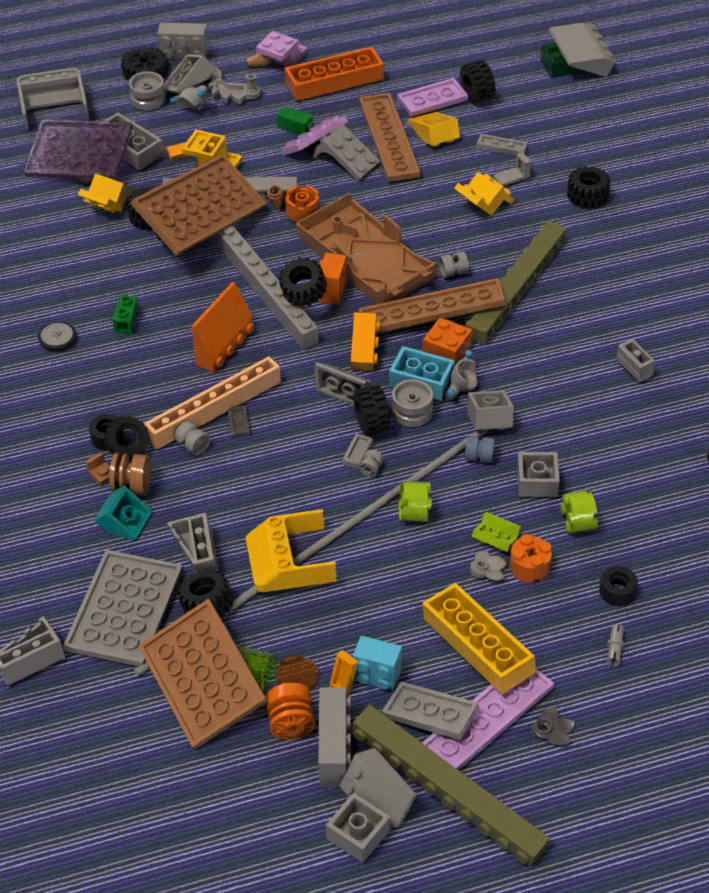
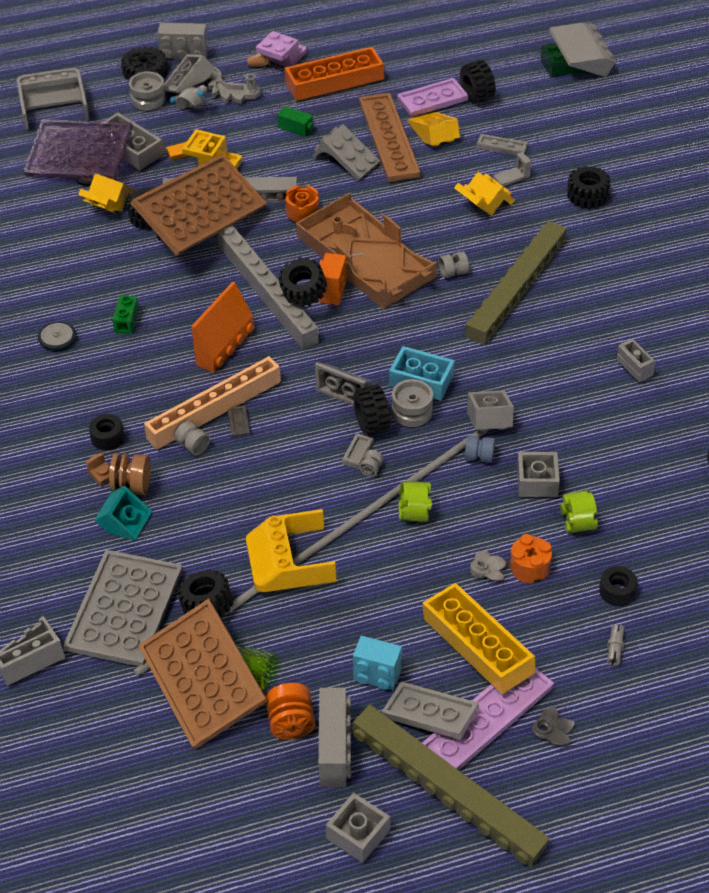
black tyre [104,416,149,459] -> none
light grey wedge [167,513,219,573] -> none
medium nougat cone [267,185,284,210] -> none
clear orange tile [276,655,318,691] -> none
lavender plate [281,115,348,155] -> none
light orange tile [329,650,358,696] -> none
light grey slope [340,748,416,828] -> none
light orange brick [351,313,380,371] -> none
medium nougat plate [358,278,506,333] -> none
orange brick [423,317,472,366] -> none
light grey piece [445,350,477,400] -> none
lime bracket [472,512,521,552] -> none

